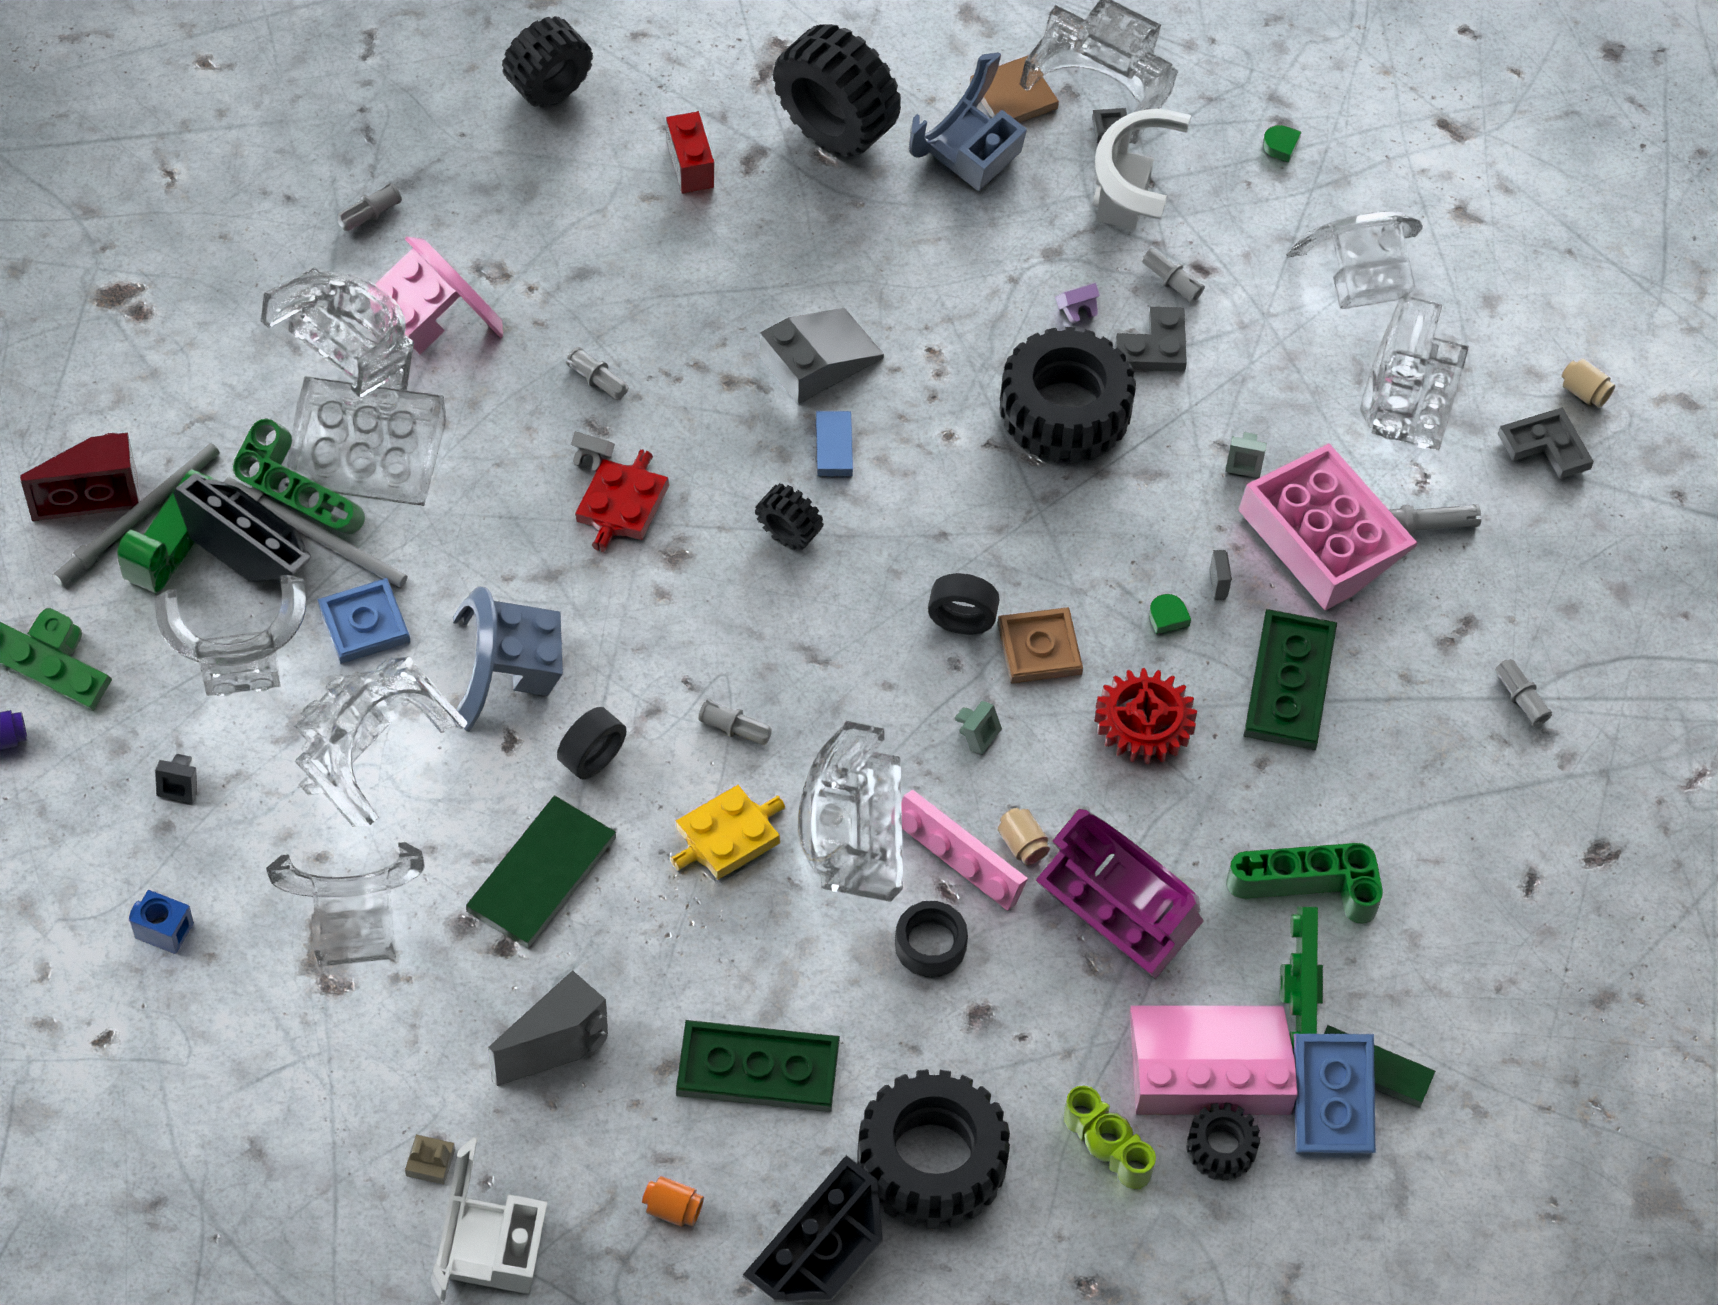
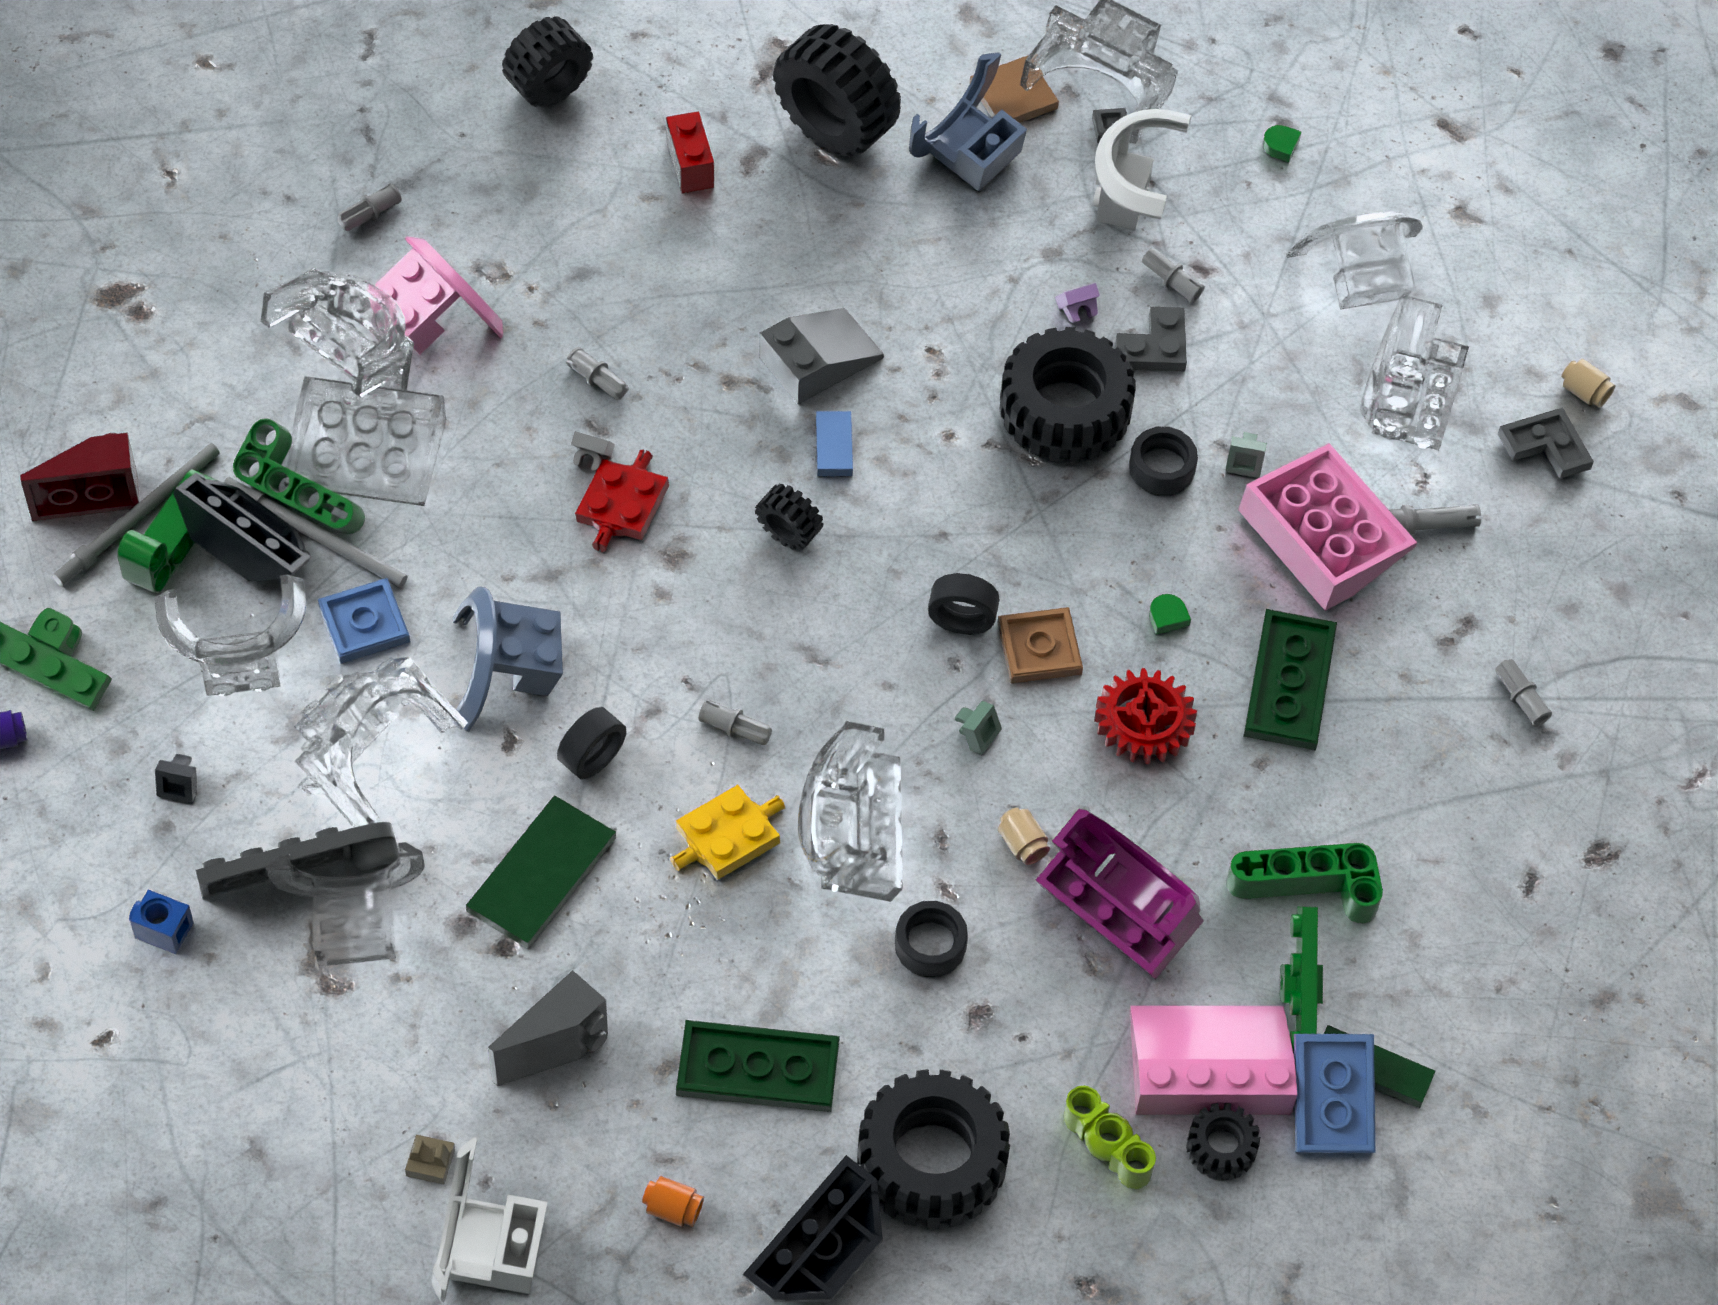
bright pink plate [893,790,1028,911] -> none
dark grey tile [1209,550,1232,600] -> none
none -> dark grey plate [196,822,400,899]
none -> black tyre [1129,426,1198,495]

